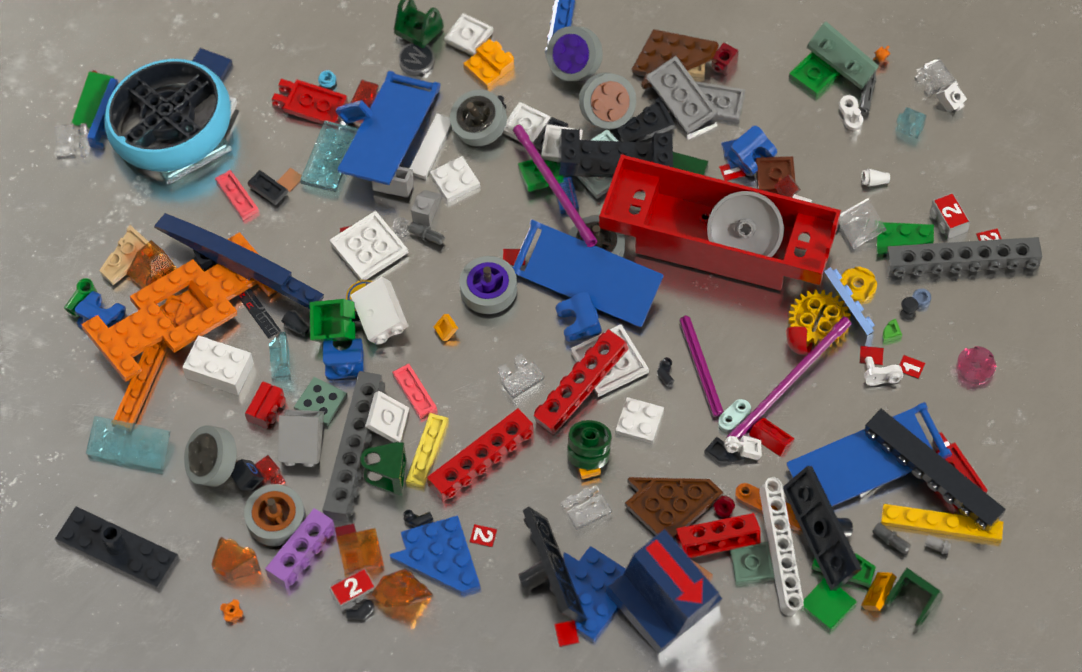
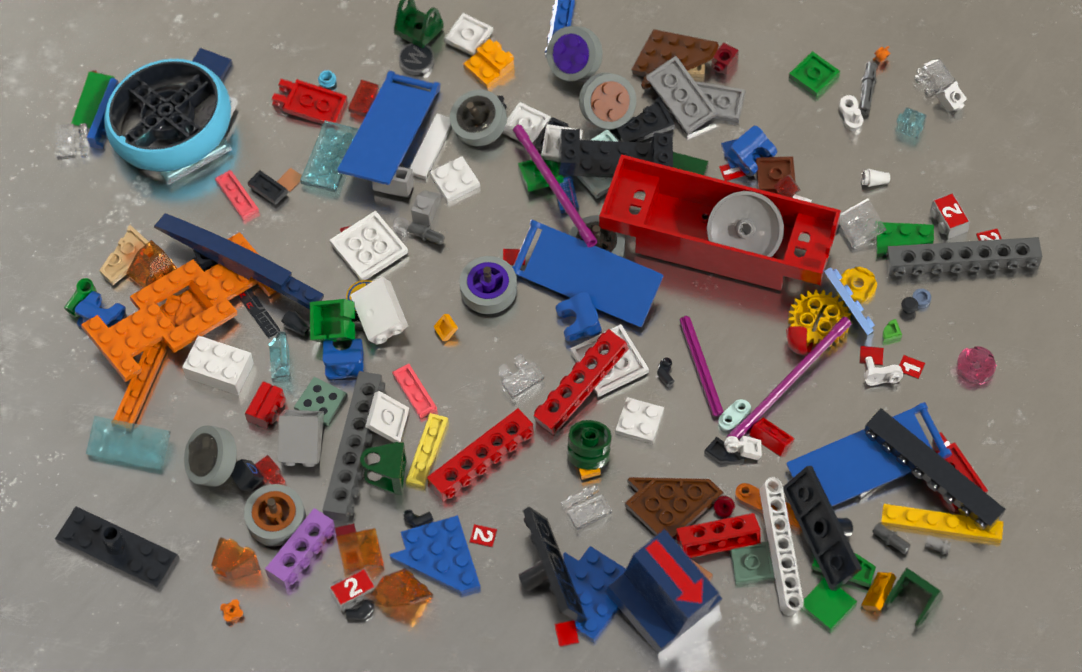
blue tile [335,100,373,124] -> none
sand green piece [806,22,879,90] -> none

